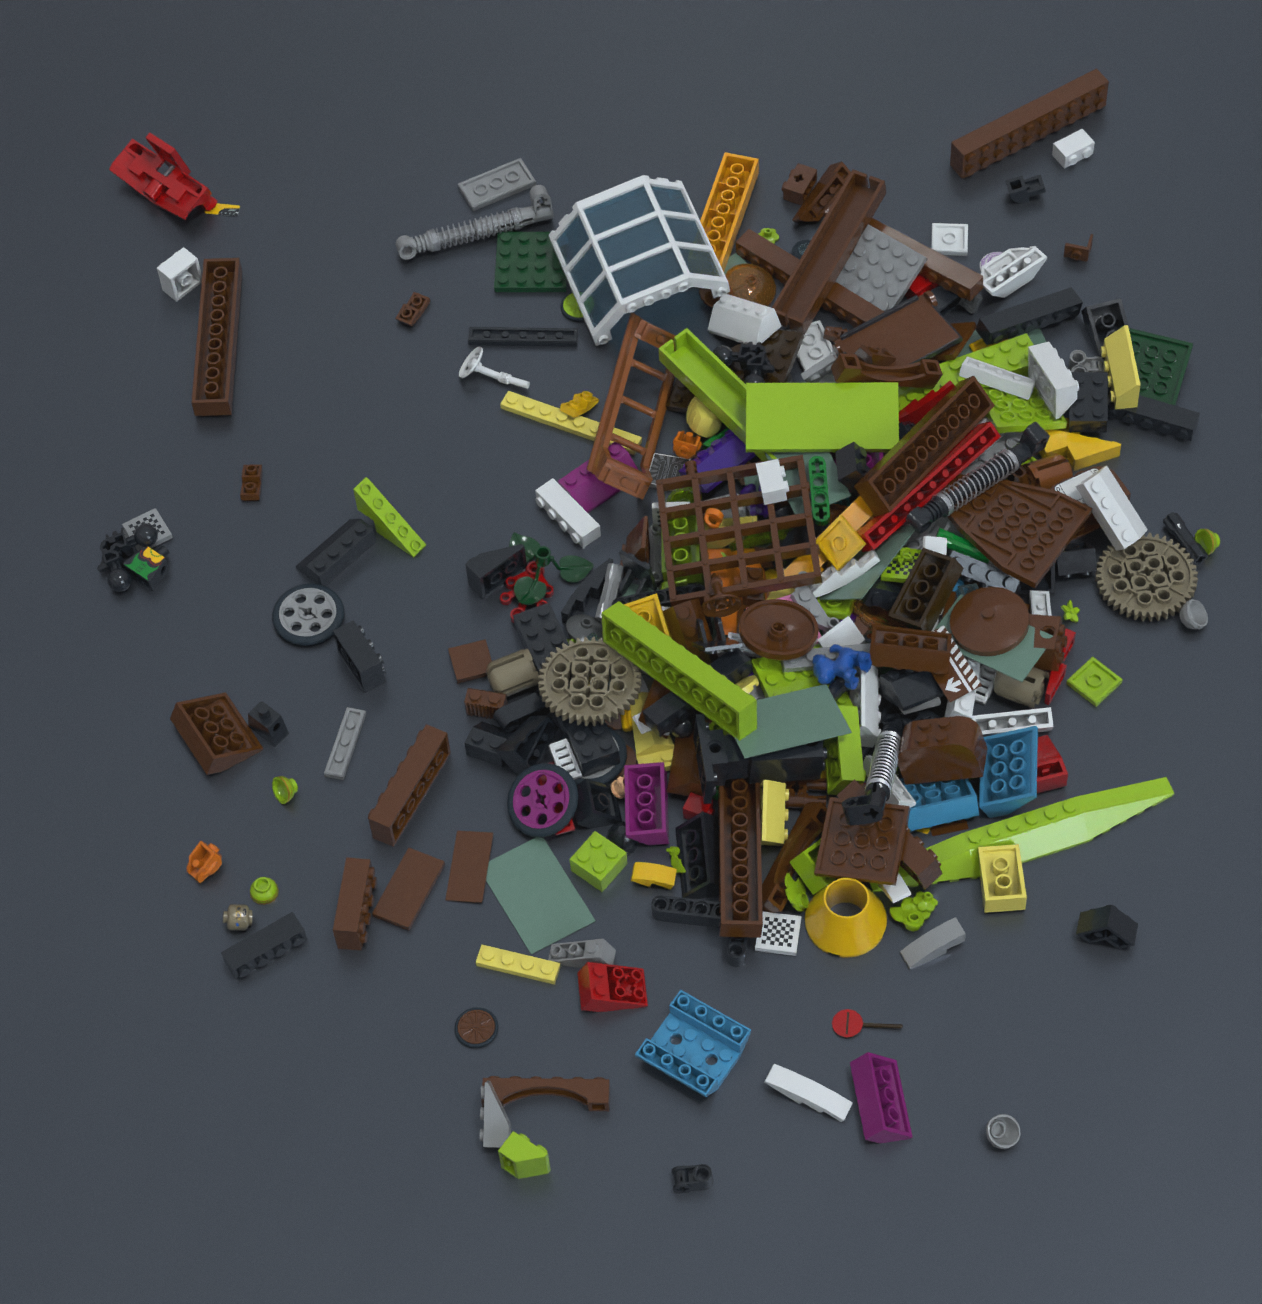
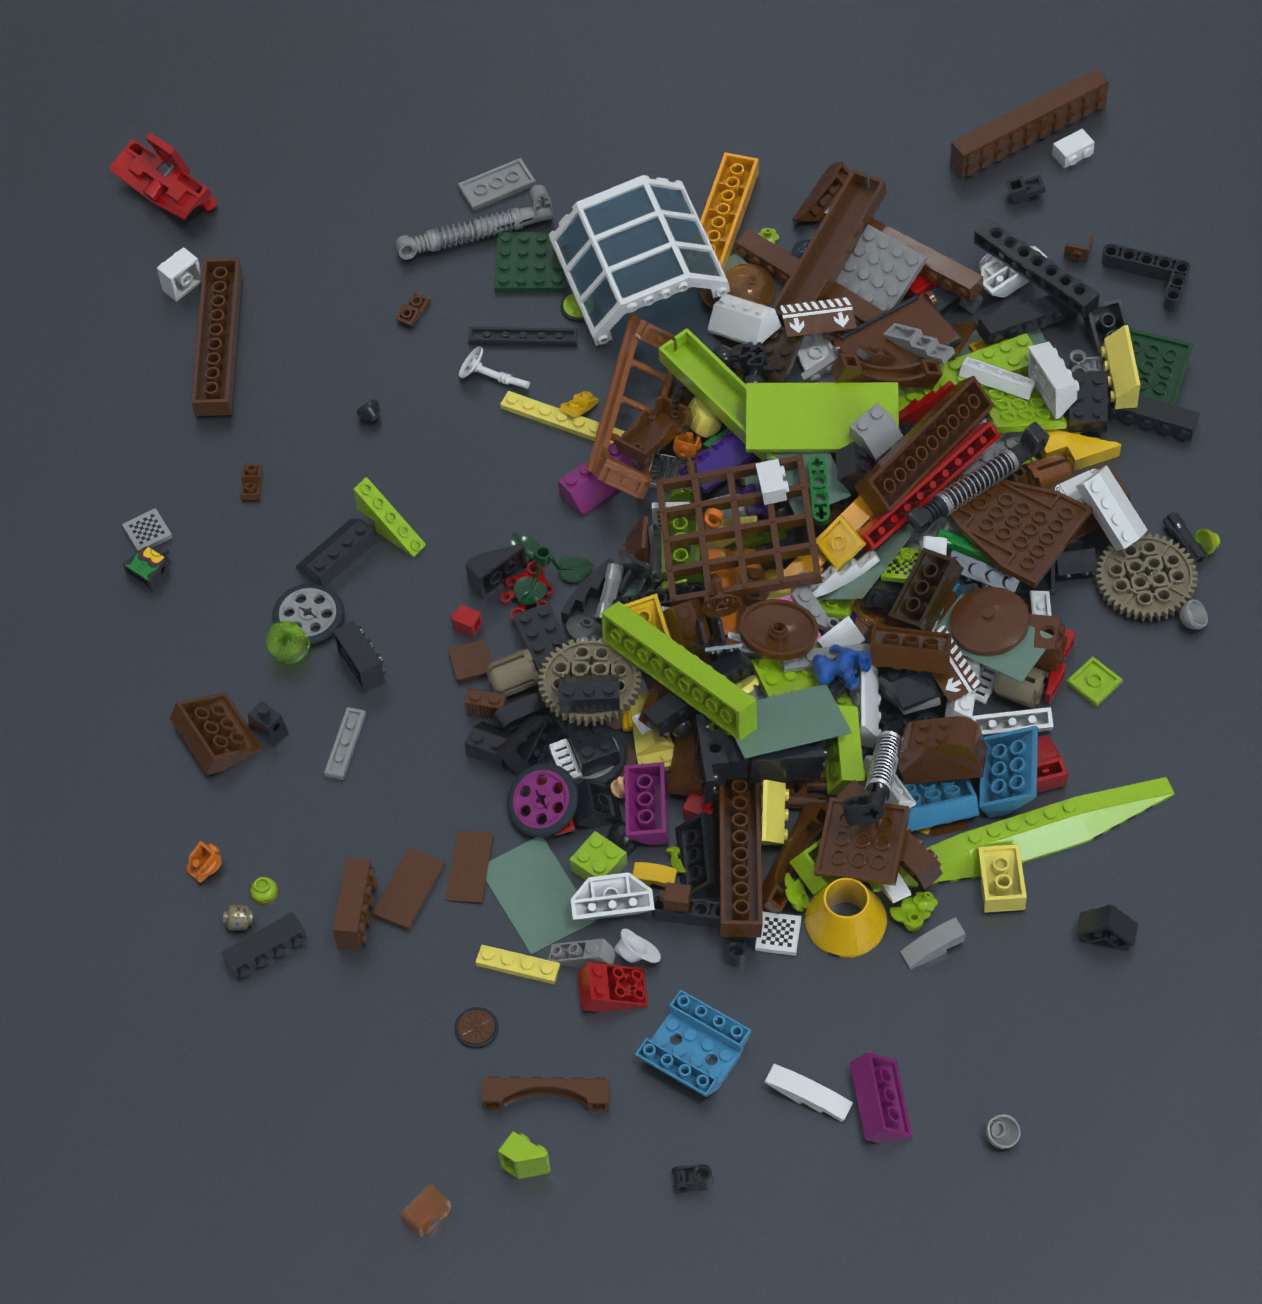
black piece [97,523,158,592] -> none
sticker [205,203,240,216] -> none
lime piece [272,776,298,804] -> none
reddish brown brick [368,724,451,847] -> none
light grey slope [480,1081,511,1148] -> none
white brick [535,478,601,548] -> none
reddish brown brick [782,163,817,206] -> none
red piece [832,1009,903,1038] -> none
white tile [931,223,968,256] -> none
lime plant [1060,600,1080,623] -> none
none -> clear neon green brick [266,621,310,664]
none -> black cone [356,399,381,423]
none -> clear orange brick [401,1183,451,1238]
none -> red brick [451,604,483,638]
none -> black slope [559,674,620,713]
none -> white wedge [570,872,655,920]
none -> white piece [614,929,661,963]
none -> reddish brown piece [616,394,692,465]
none -> reddish brown brick [660,882,692,913]
none -> reddish brown sticker [780,297,857,337]
none -> light grey slope [849,403,903,461]
none -> light grey slope [883,323,955,365]
none -> black brick [974,219,1099,318]
none -> black beam [1102,244,1190,312]

